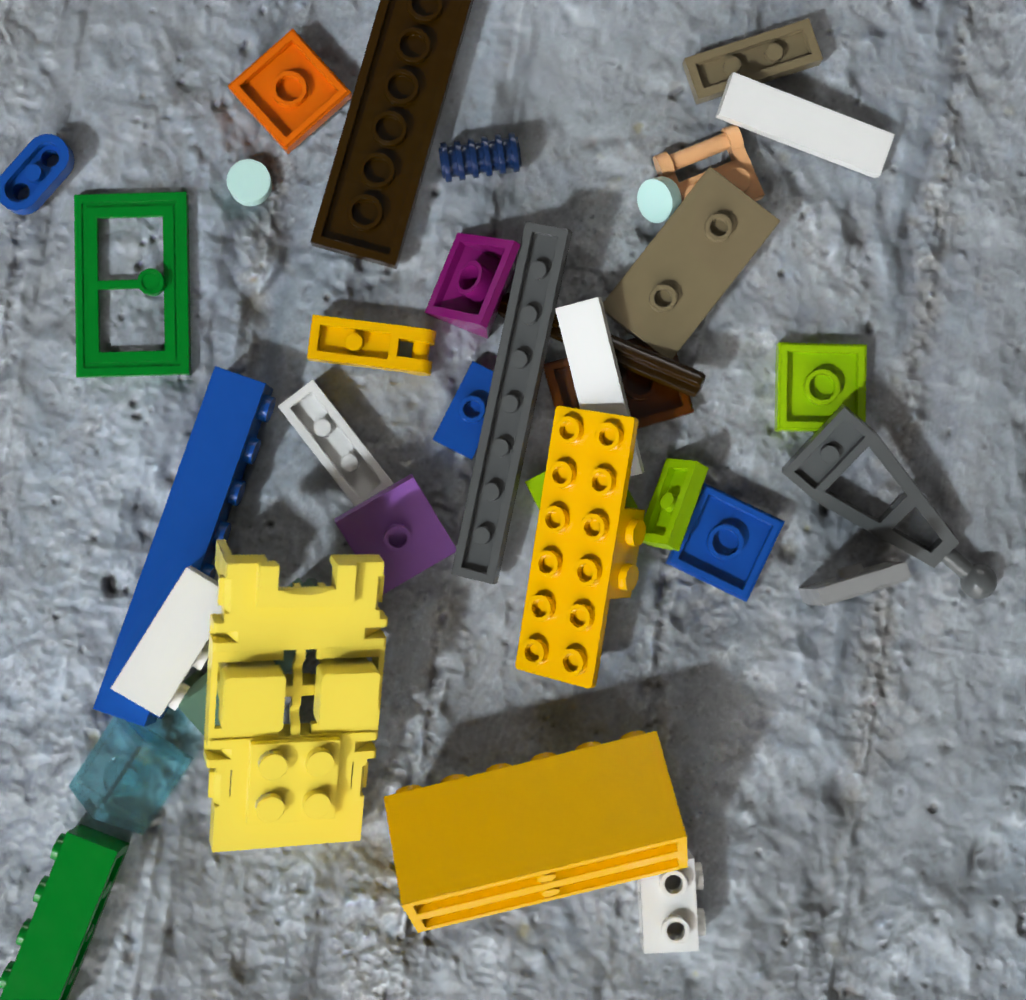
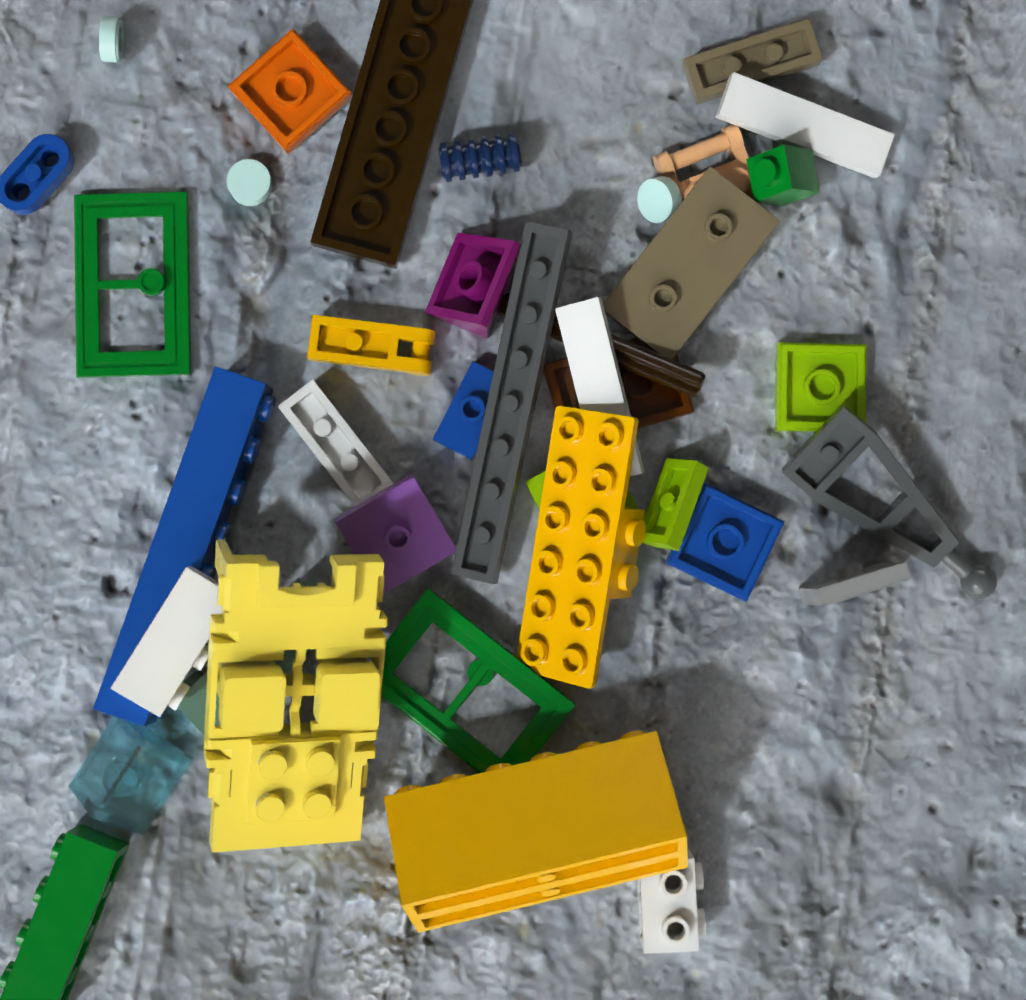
none -> light aqua tile [99,16,125,63]
none -> green door [381,588,576,773]
none -> green brick [746,144,820,206]

